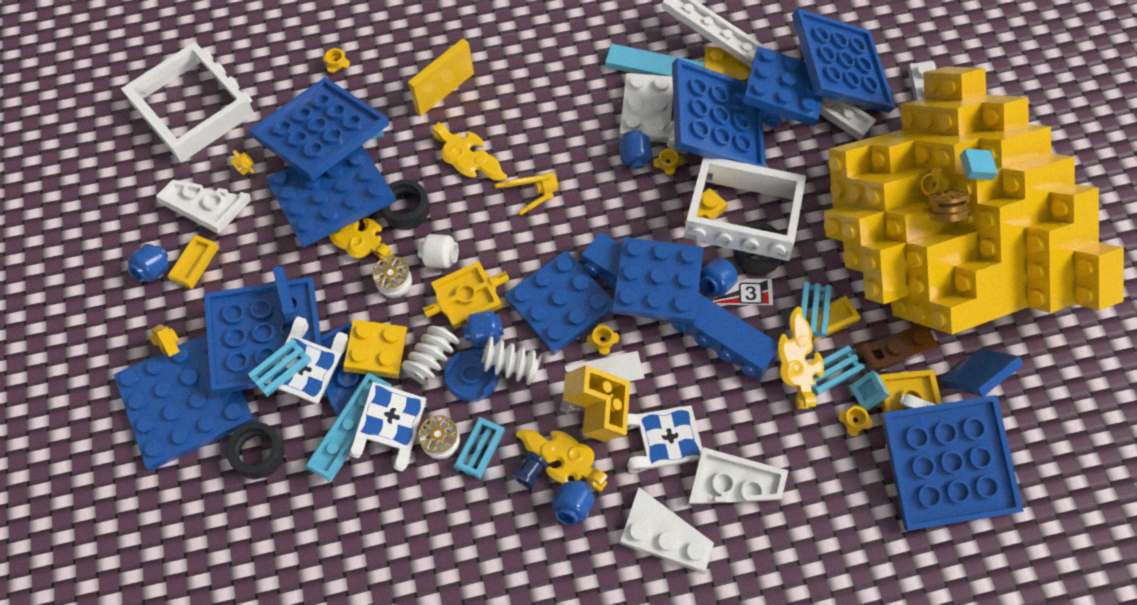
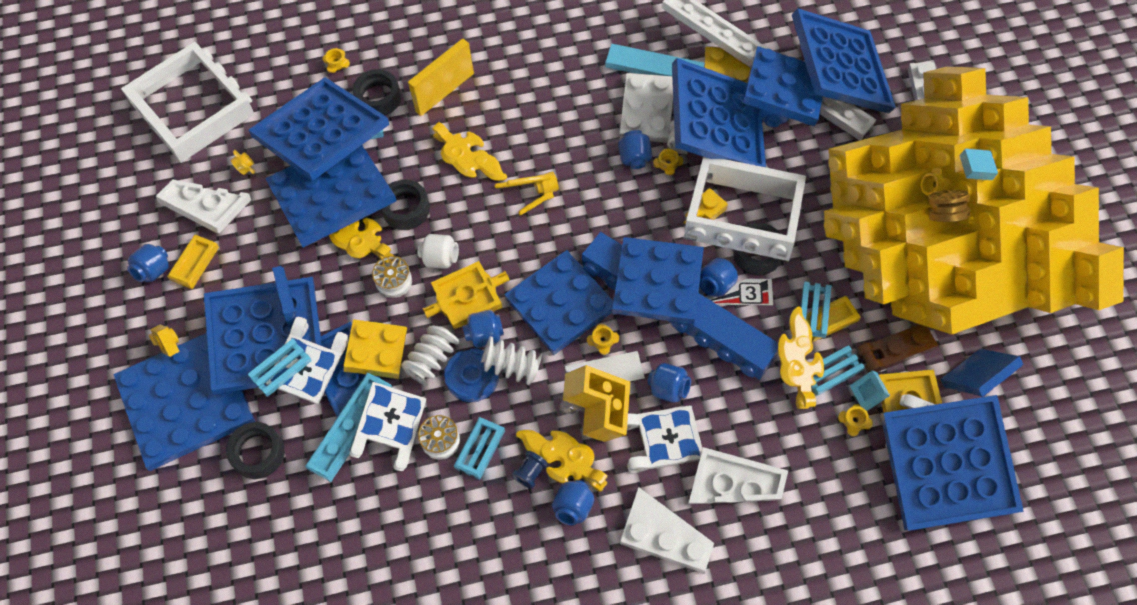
none -> black tyre [353,69,401,116]
none -> blue head [648,363,691,403]

